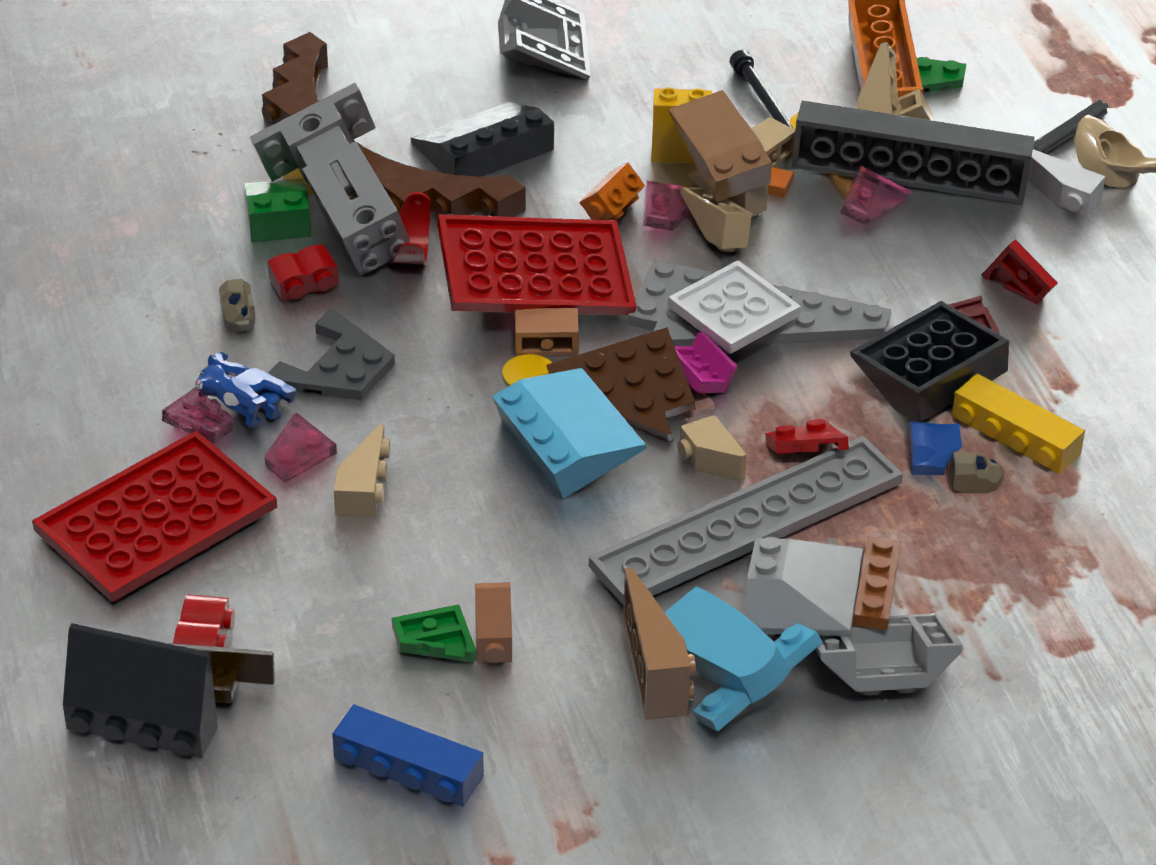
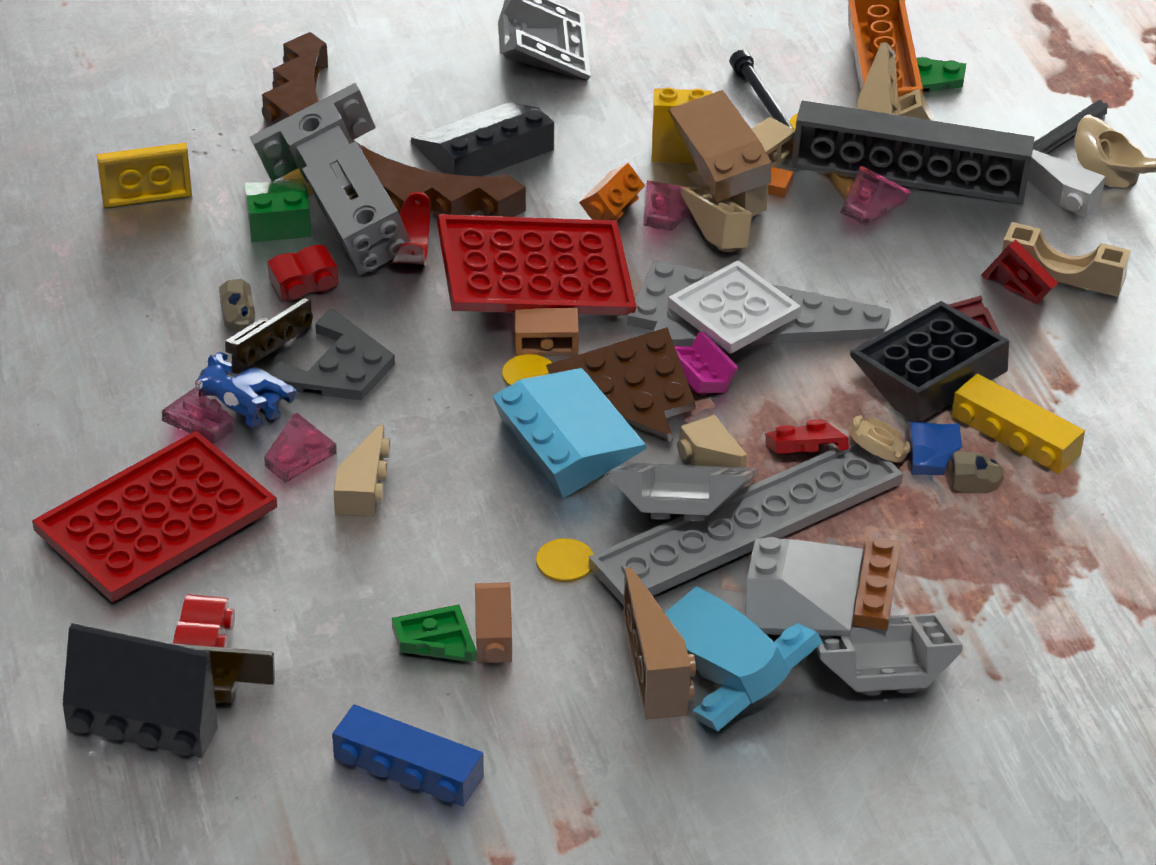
none -> yellow tile [97,142,192,208]
none -> dark brown bracket [225,298,313,374]
none -> yellow piece [536,538,594,582]
none -> light grey slope [609,462,758,521]
none -> tan tile [848,415,911,462]
none -> tan arch [1002,222,1131,297]

